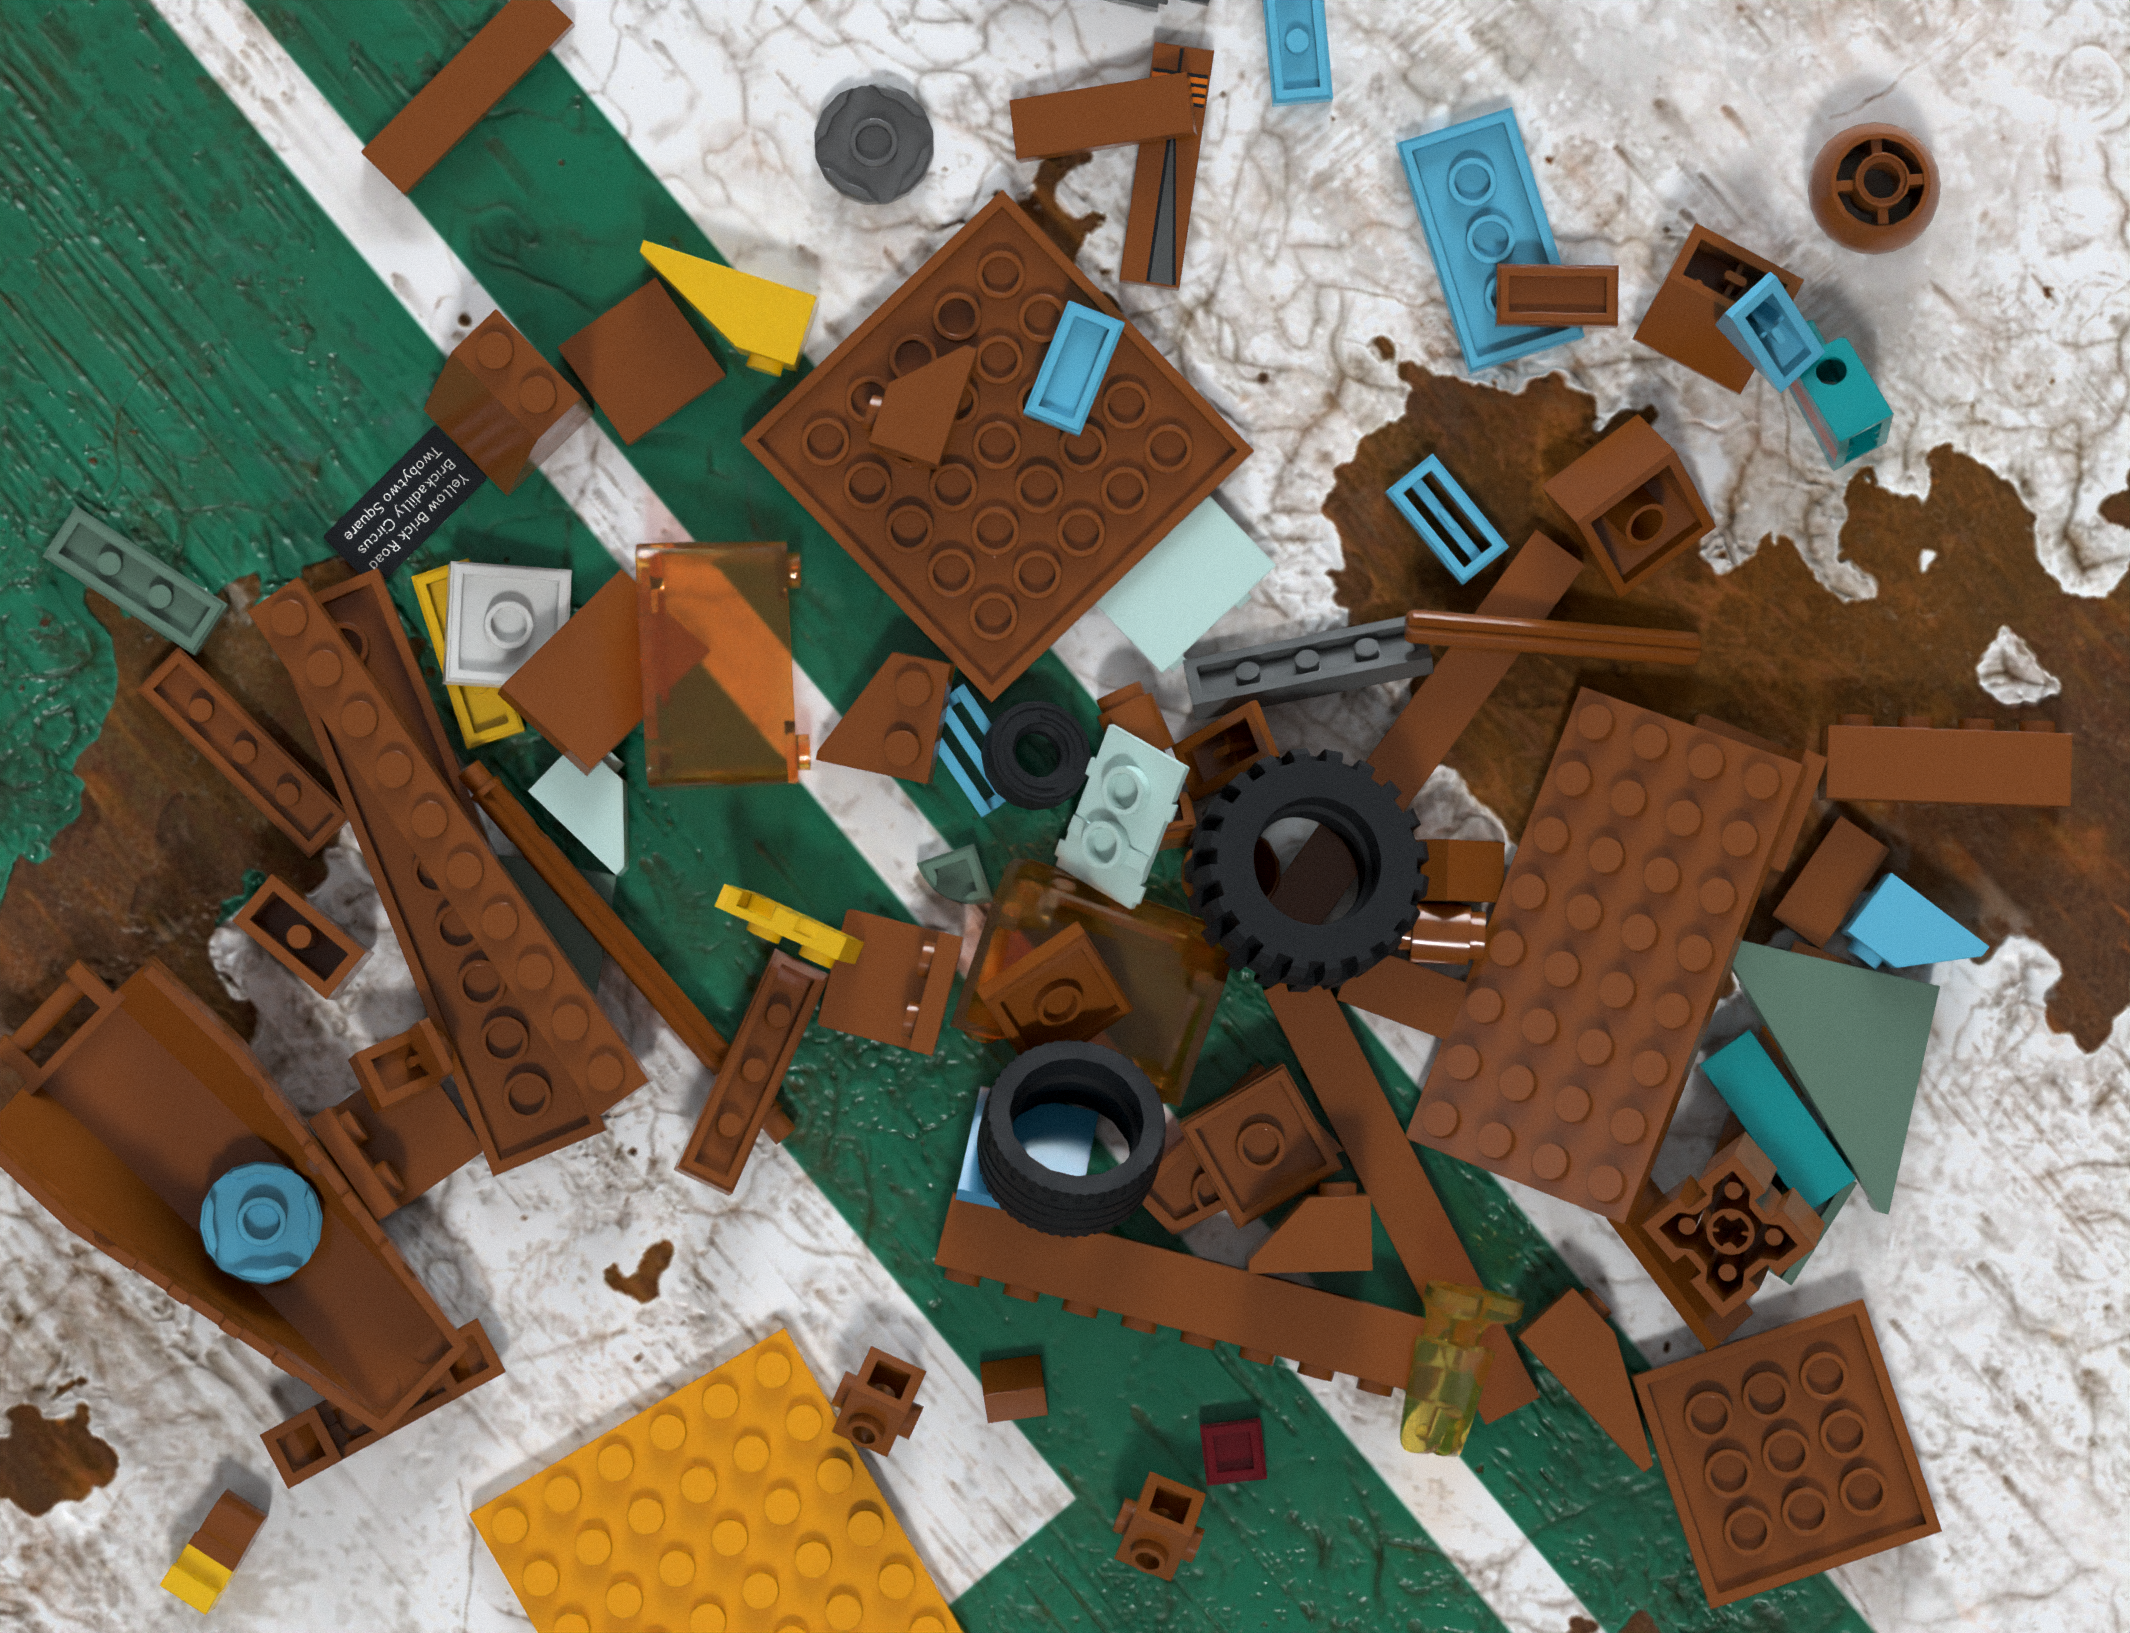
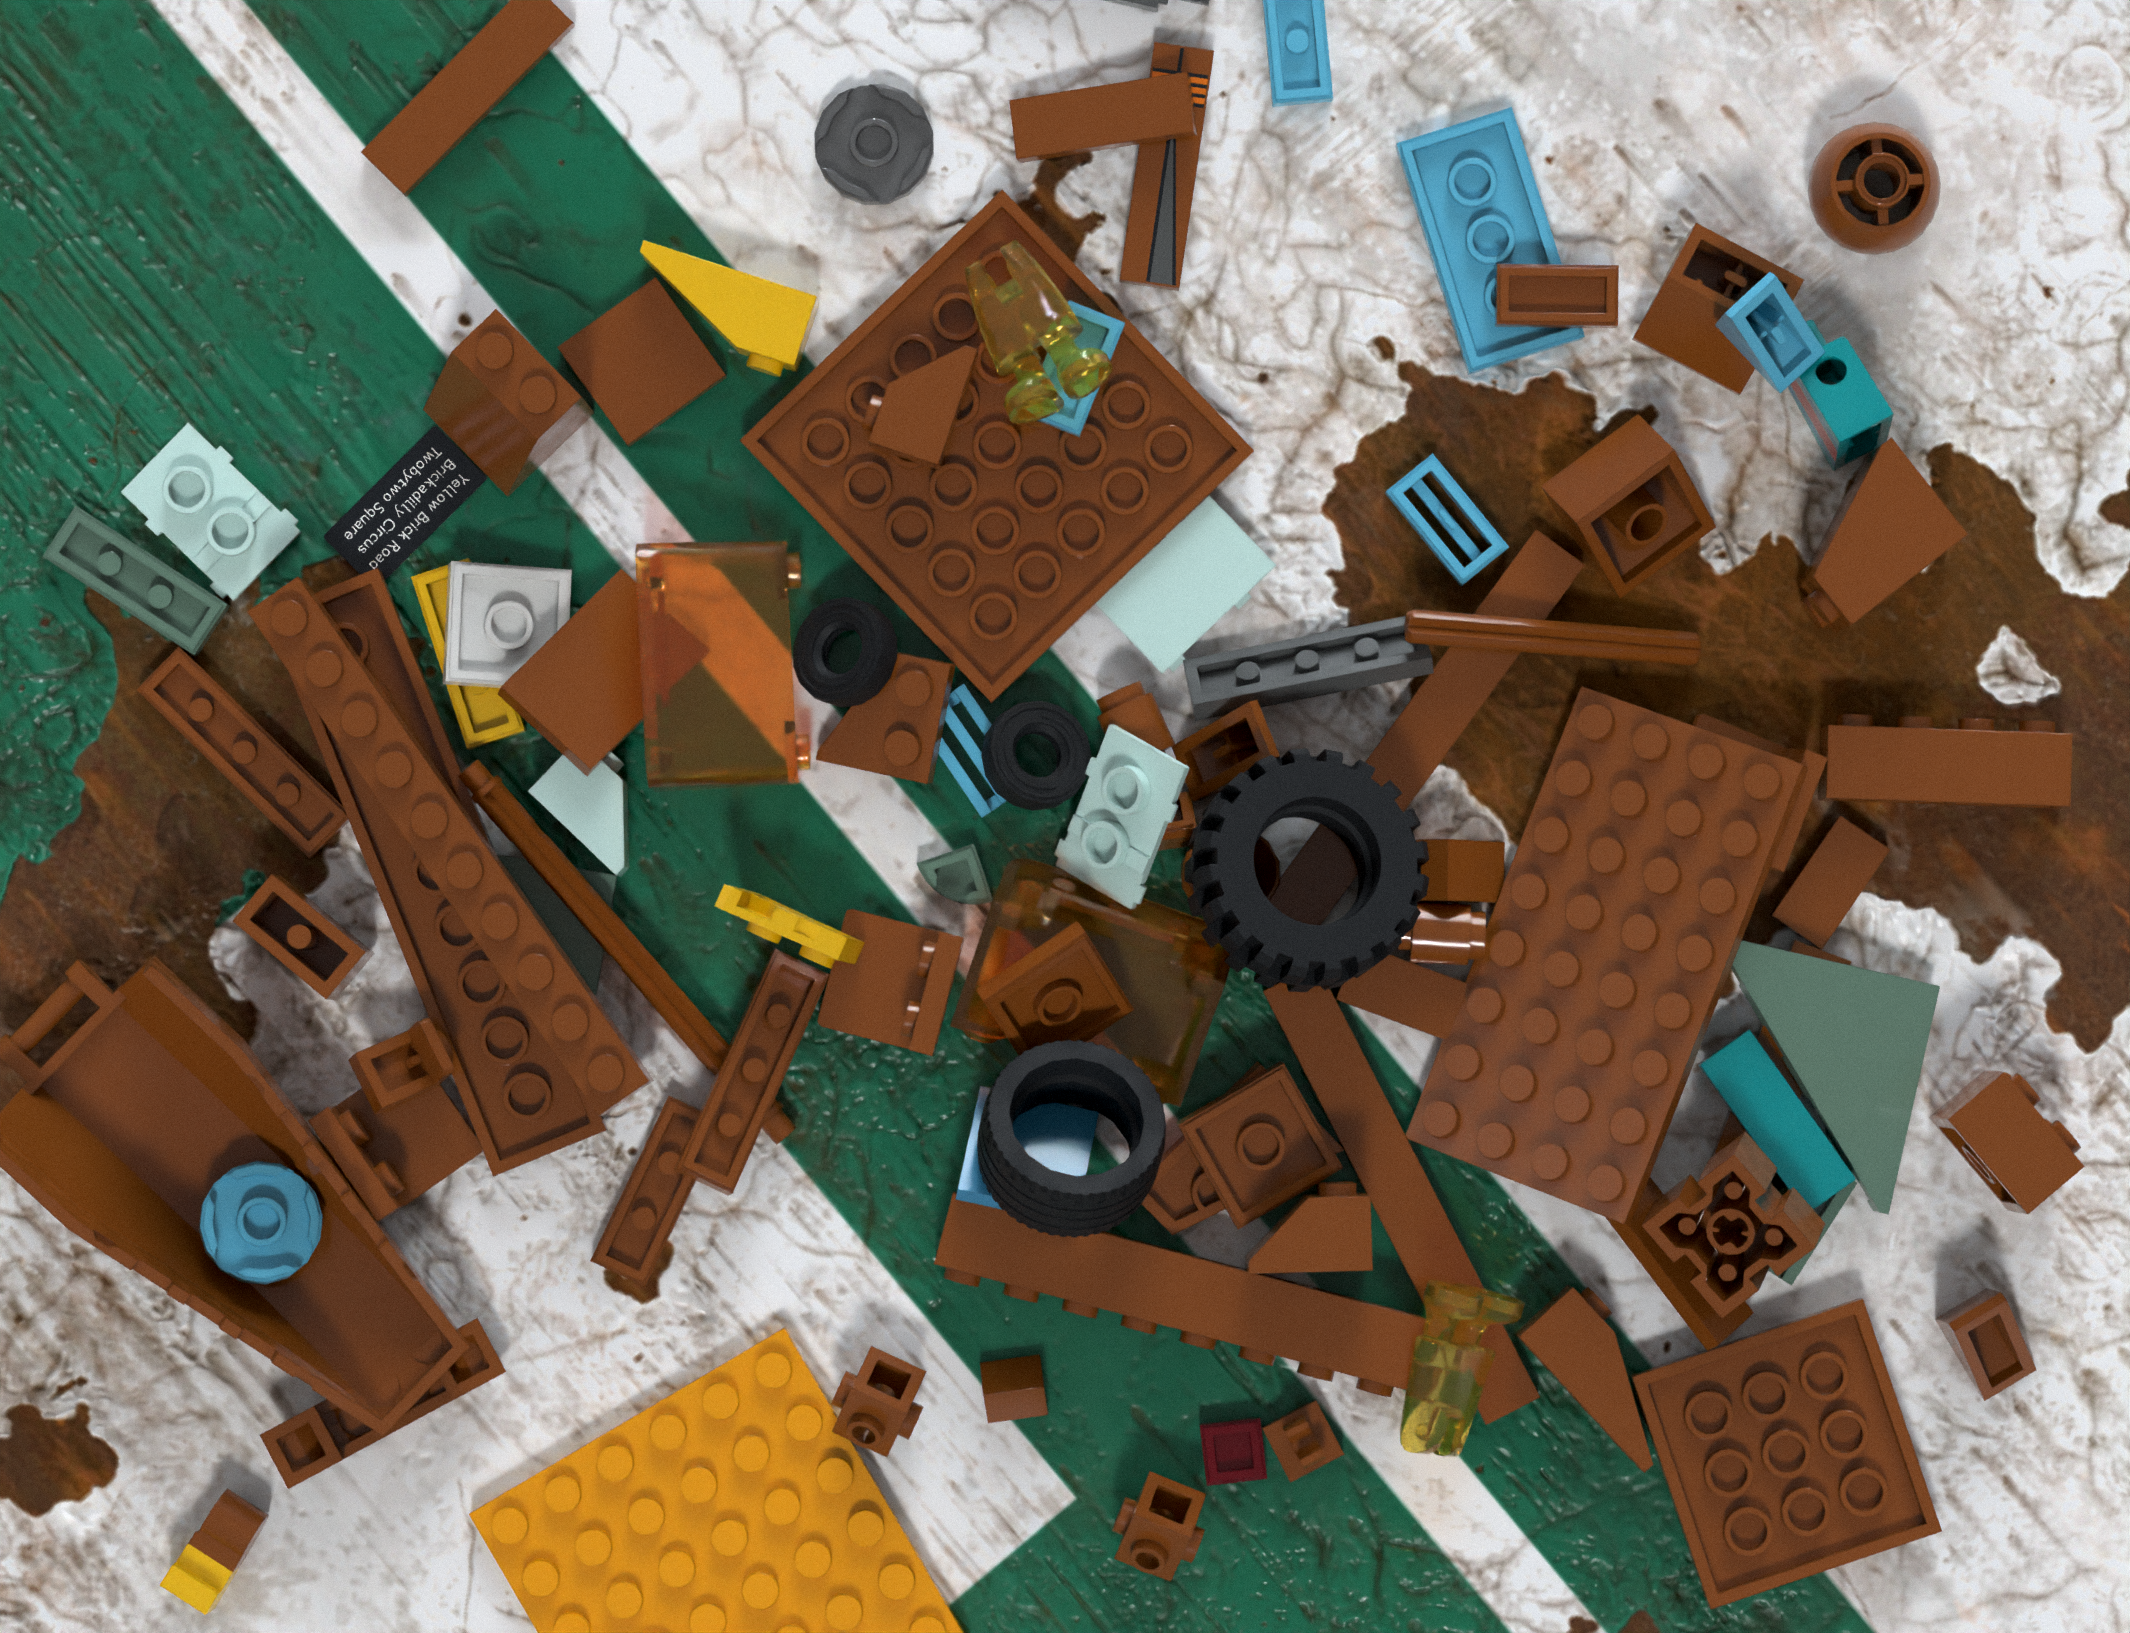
medium azure slope [1840,873,1989,971] -> none
none -> light aqua piece [121,423,301,601]
none -> dark orange tile [590,1096,700,1287]
none -> black tyre [793,597,897,707]
none -> clear yellow piece [964,240,1113,424]
none -> dark orange tile [1262,1399,1344,1483]
none -> dark orange slope [1798,437,1968,633]
none -> dark orange brick [1929,1071,2085,1214]
none -> dark orange slope [1935,1288,2036,1401]

